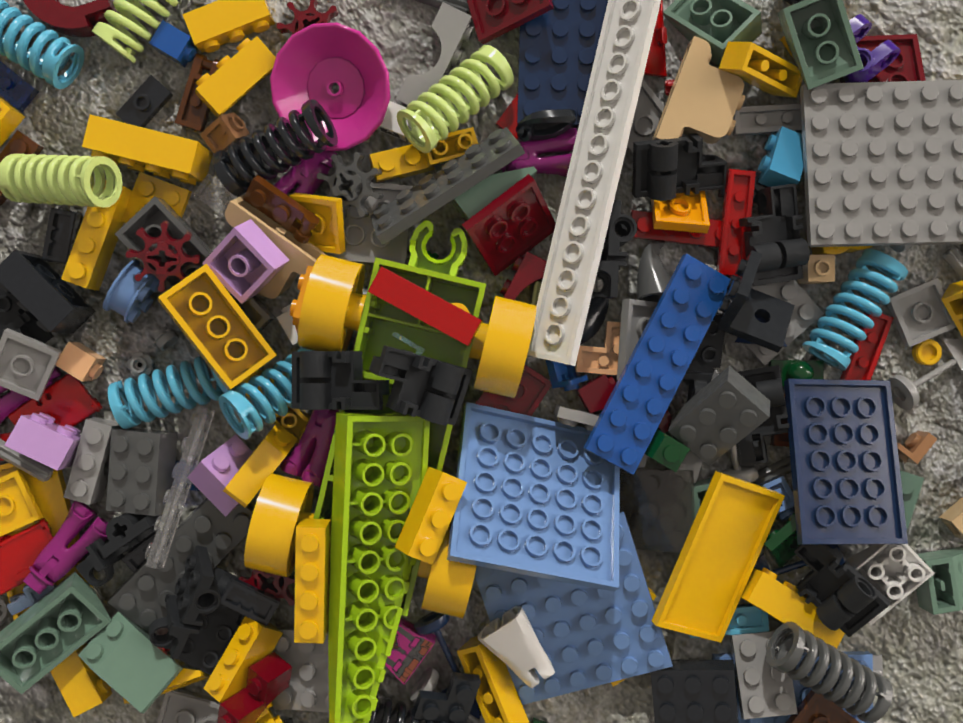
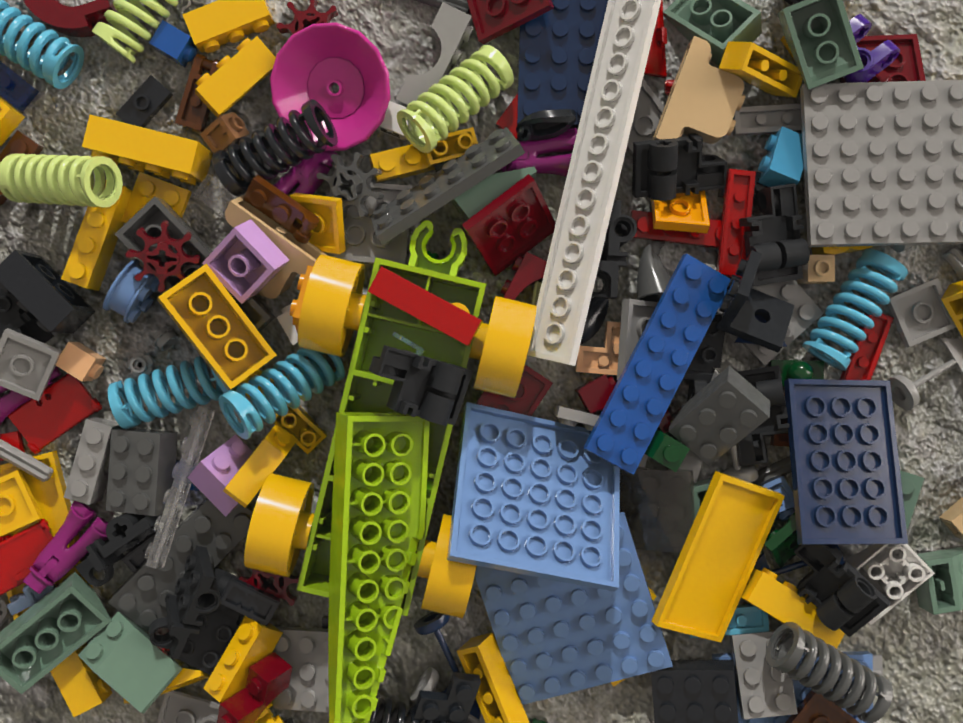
lavender brick [4,412,81,471] -> none
black plate [41,207,81,265] -> none
magenta piece [279,409,339,487] -> none
black plate [292,351,389,410] -> none
yellow brick [294,518,331,644] -> none
torso [385,618,436,685] -> none
yellow brick [395,467,467,565] -> none
white piece [478,606,555,688] -> none
blue bracket [545,360,588,391] -> none
medium nougat bracket [897,431,937,464] -> none
yellow tile [912,339,942,365] -> none

